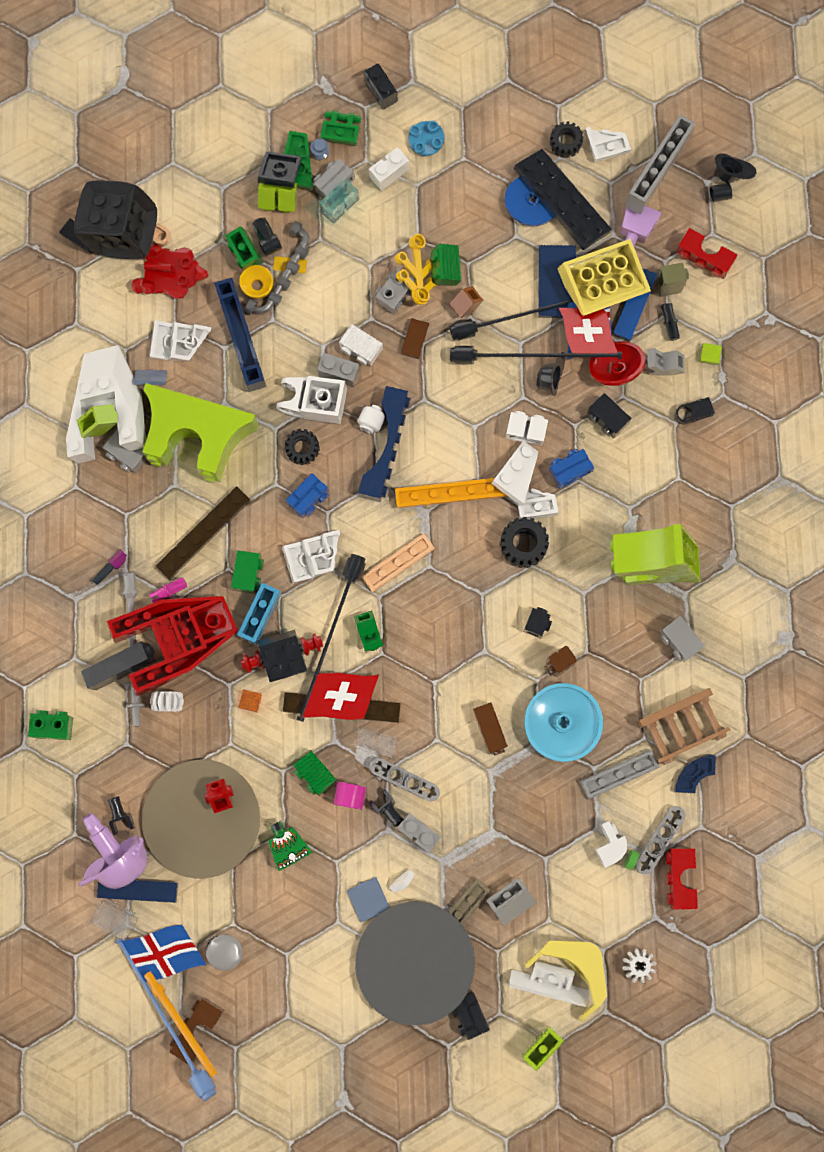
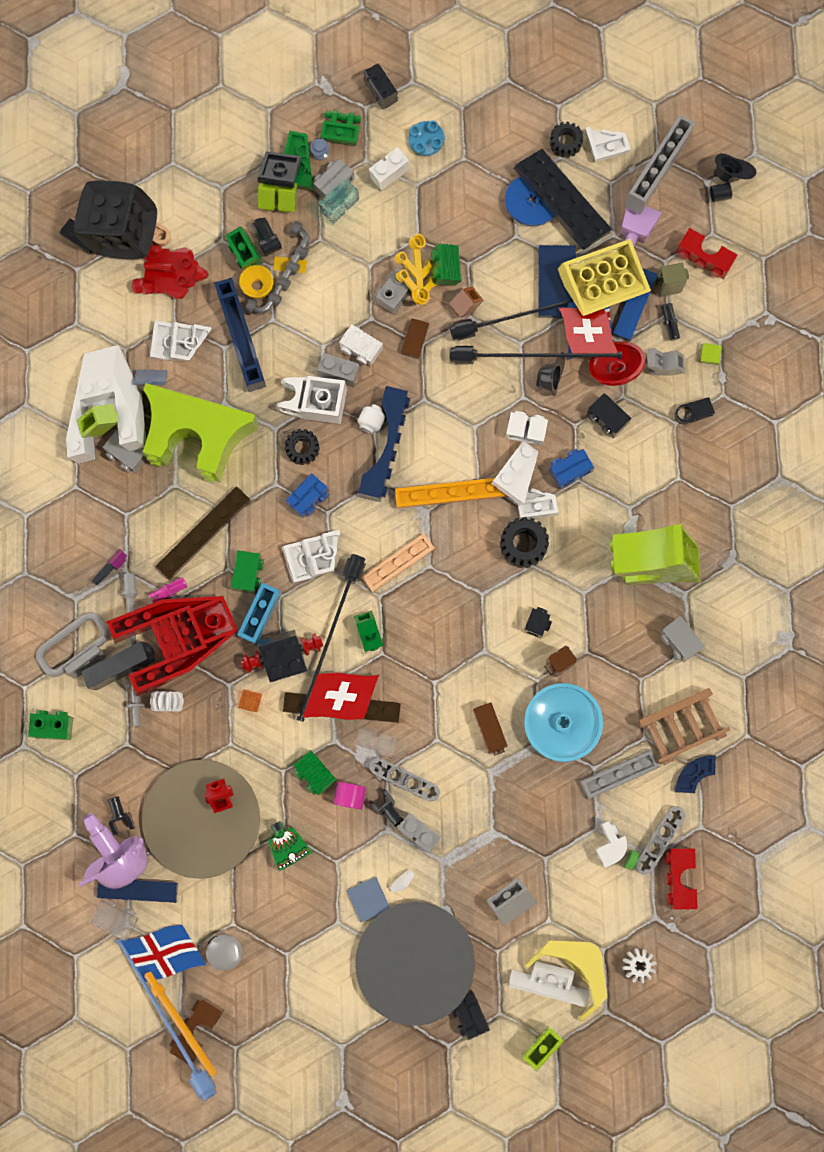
dark tan tile [448,878,491,926] -> none
none -> light grey bar [36,612,109,679]

